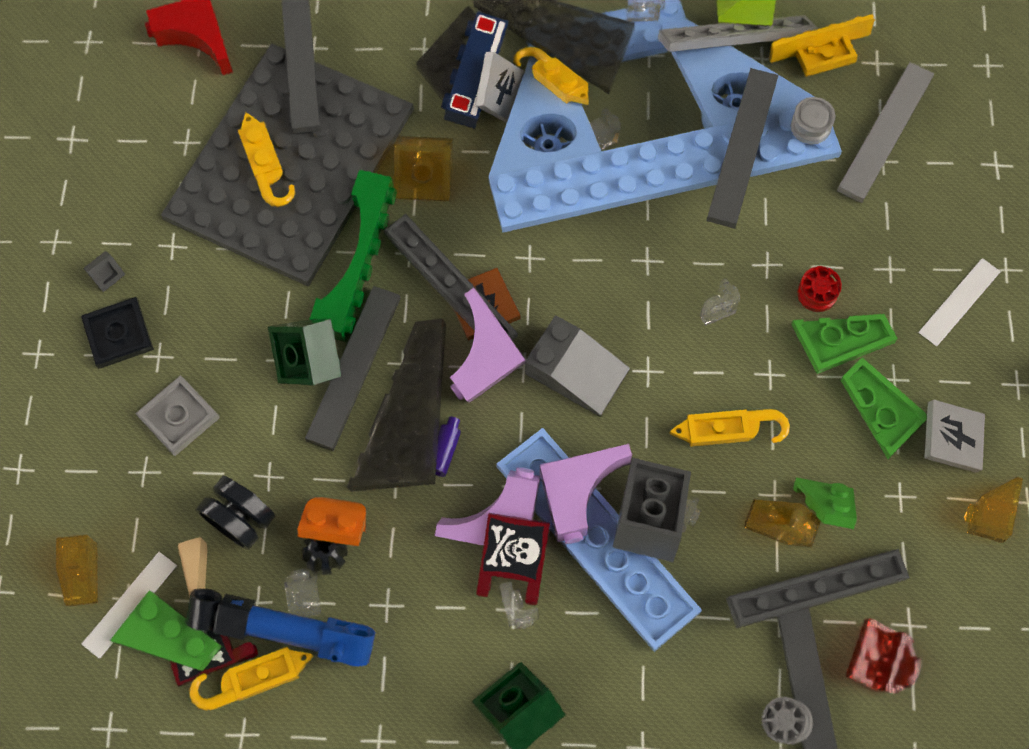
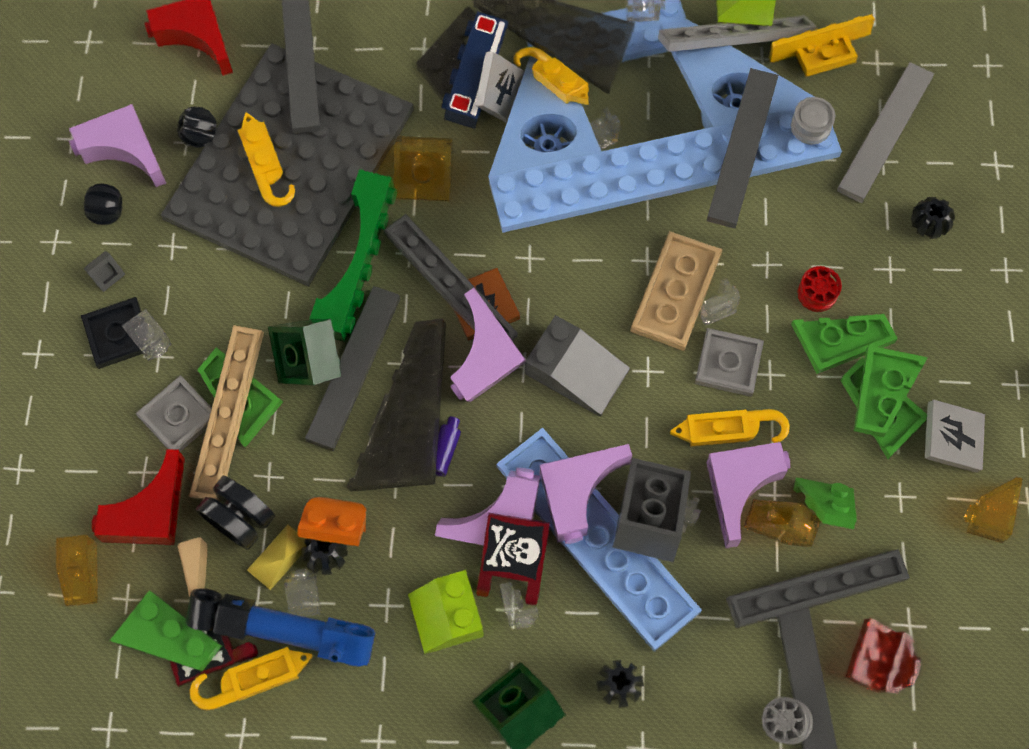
white sticker [82,552,177,659] -> none
white sticker [918,258,1001,346] -> none
none -> lavender arch [69,104,166,187]
none -> black piece [84,183,122,225]
none -> red arch [91,449,185,545]
none -> clear bracket [122,309,172,361]
none -> black piece [177,106,217,148]
none -> tan tile [189,325,264,502]
none -> bright green wing [197,347,283,447]
none -> light yellow slope [247,525,307,590]
none -> lime slope [408,570,484,654]
none -> black piece [596,660,644,708]
none -> tan tile [630,231,723,351]
none -> light grey tile [695,328,764,397]
none -> lavender arch [706,442,790,548]
none -> bright green wing [854,345,928,437]
none -> black piece [911,196,955,239]

